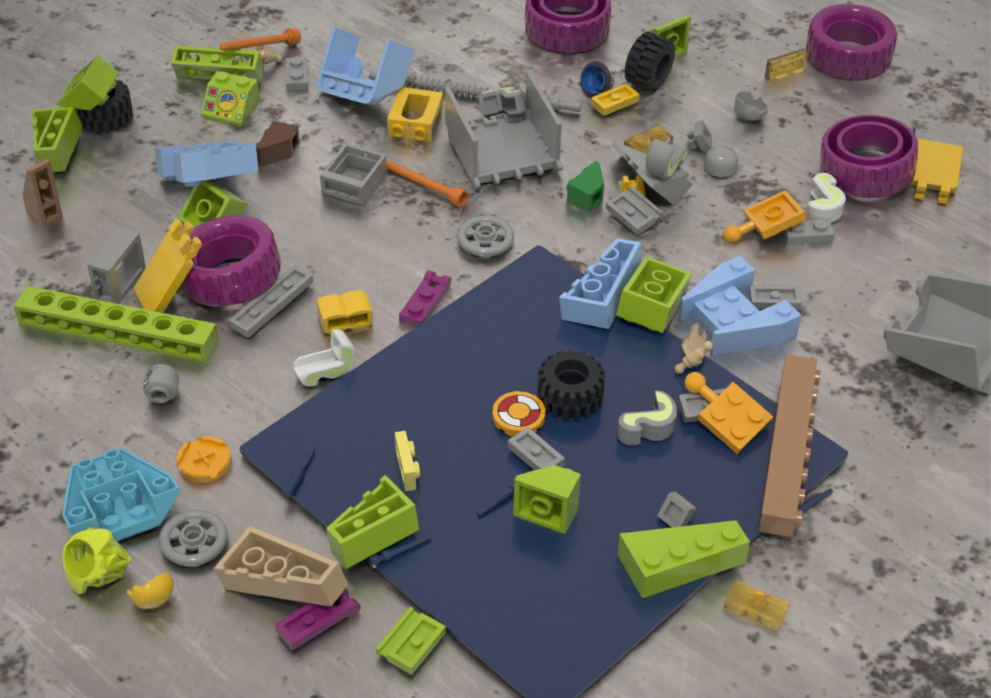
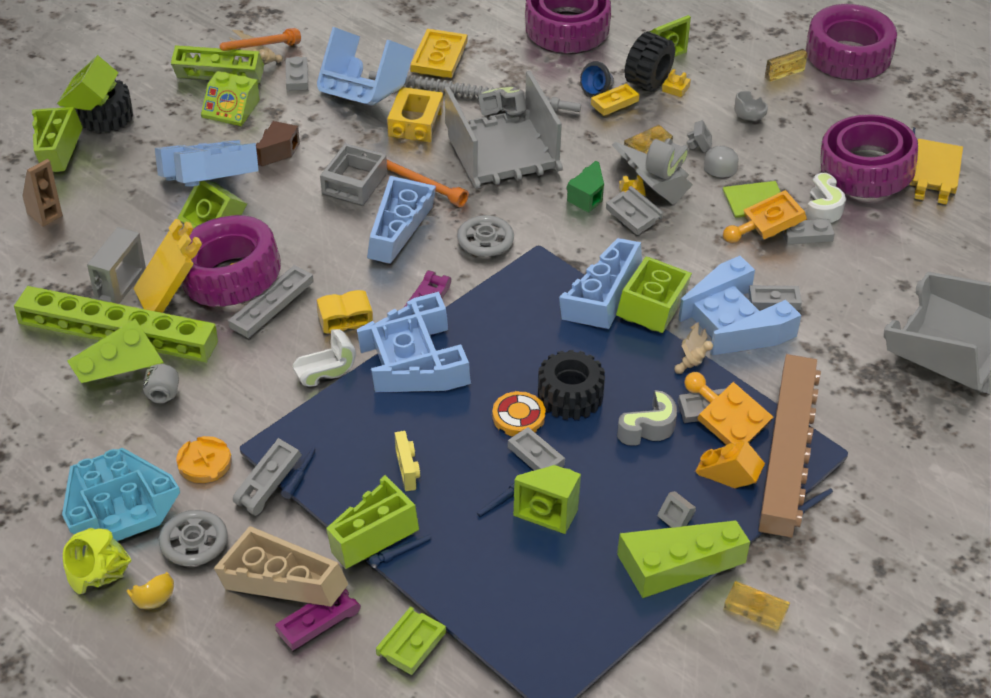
none -> lime wedge [67,319,164,383]
none -> light grey plate [233,438,302,516]
none -> light blue wedge [357,292,471,392]
none -> light blue wedge [367,176,436,264]
none -> yellow plate [410,28,468,78]
none -> yellow tile [662,69,691,98]
none -> light orange slope [695,440,765,488]
none -> lime piece [722,181,781,218]

